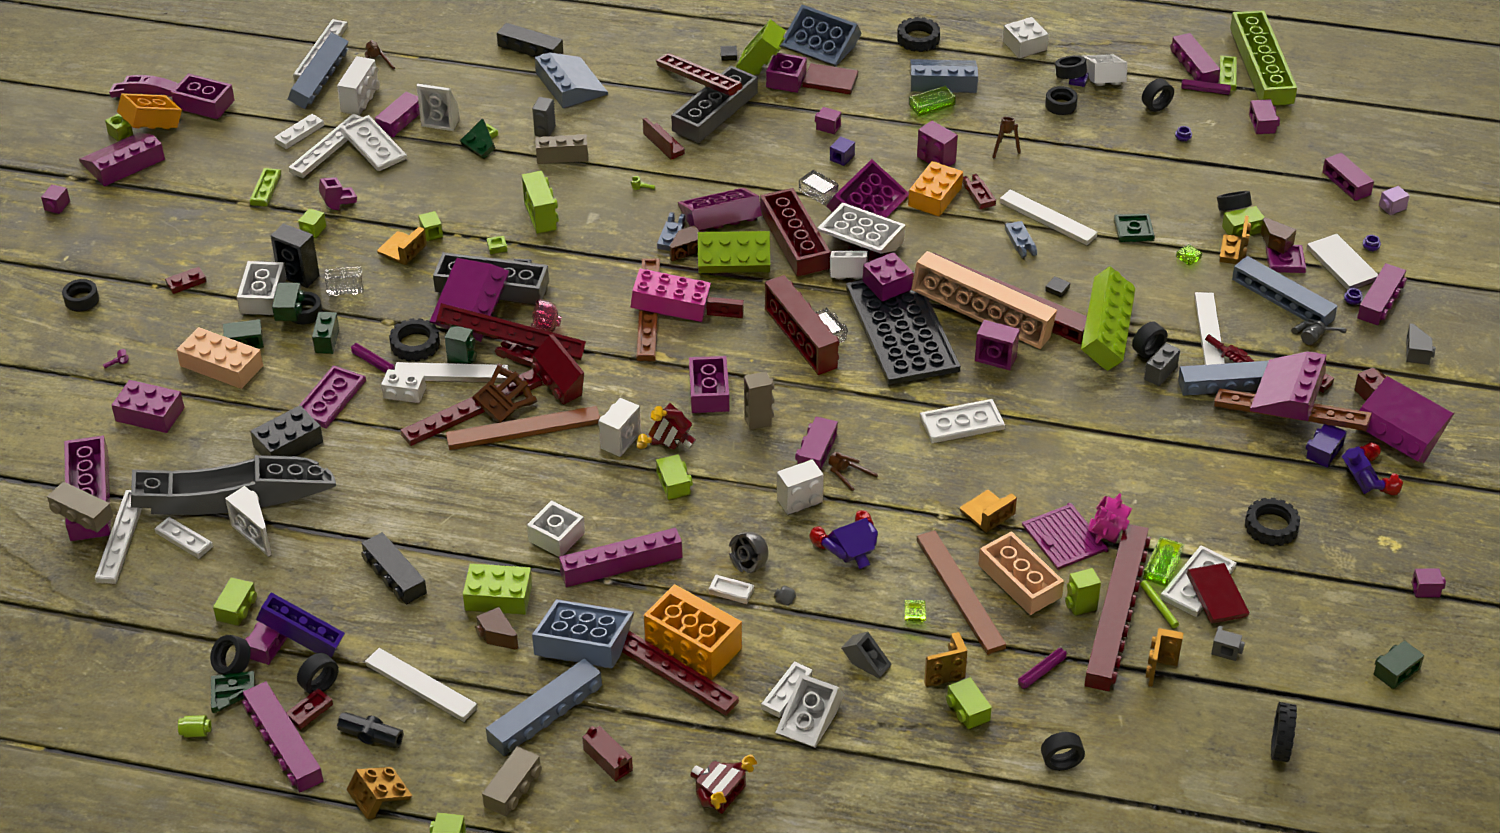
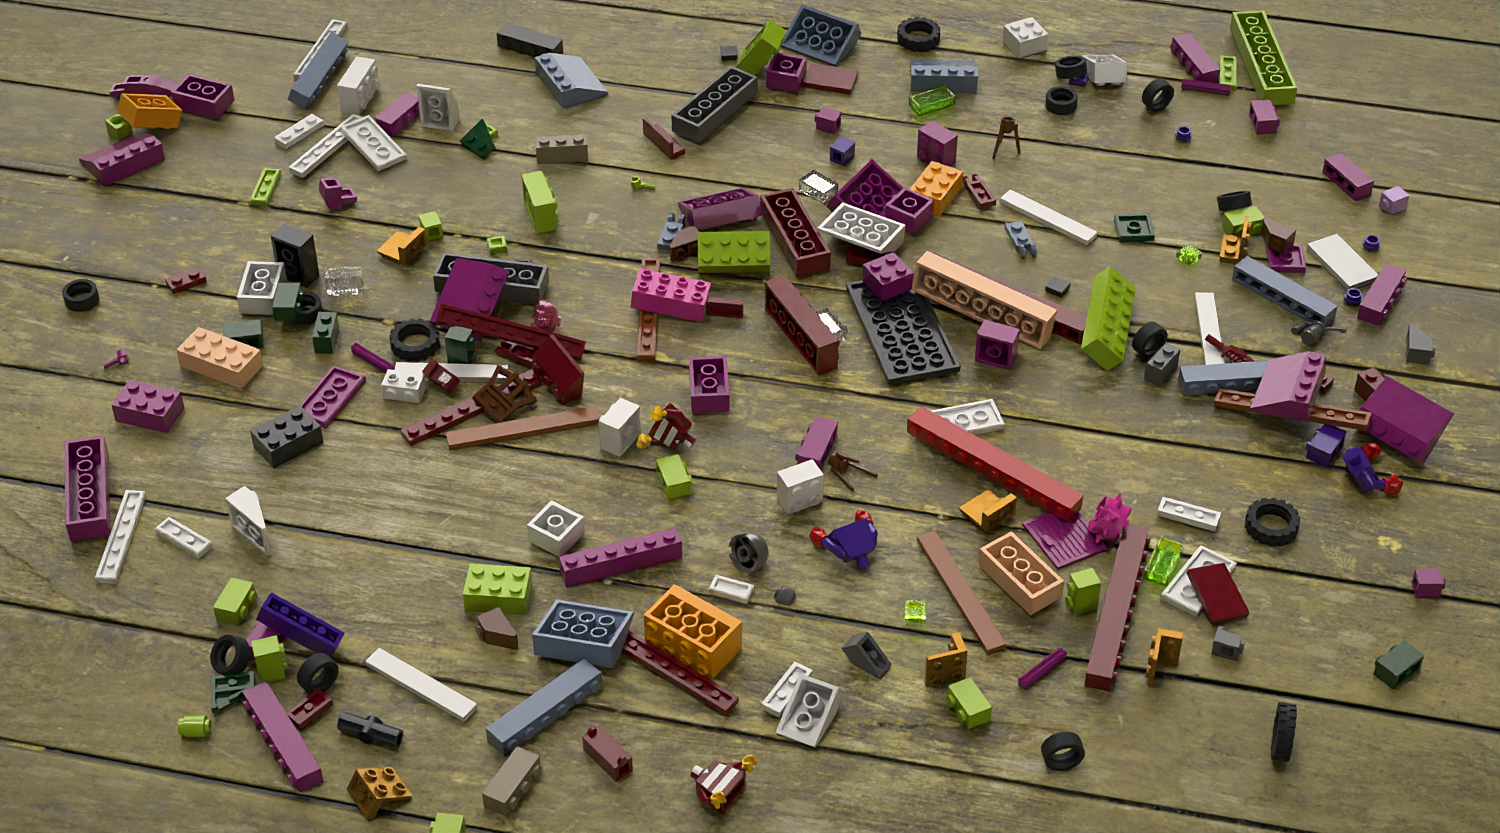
magenta brick [41,184,70,214] -> none
dark tan brick [47,481,113,532] -> none
dark grey slope [131,455,336,515] -> none
lime brick [298,208,326,239] -> none
brick [361,532,427,605] -> none
reddish brown plant [364,40,395,69] -> none
dark grey brick [532,97,556,137] -> none
dark red plate [656,53,743,96] -> none
dark tan brick [744,371,774,430] -> none
white brick [830,251,868,280] -> none
lime bar [1140,580,1179,629] -> none
none -> lime brick [251,635,288,684]
none -> dark red leg [422,358,461,393]
none -> magenta brick [885,187,934,234]
none -> brick [907,406,1084,522]
none -> white plate [1157,497,1221,531]

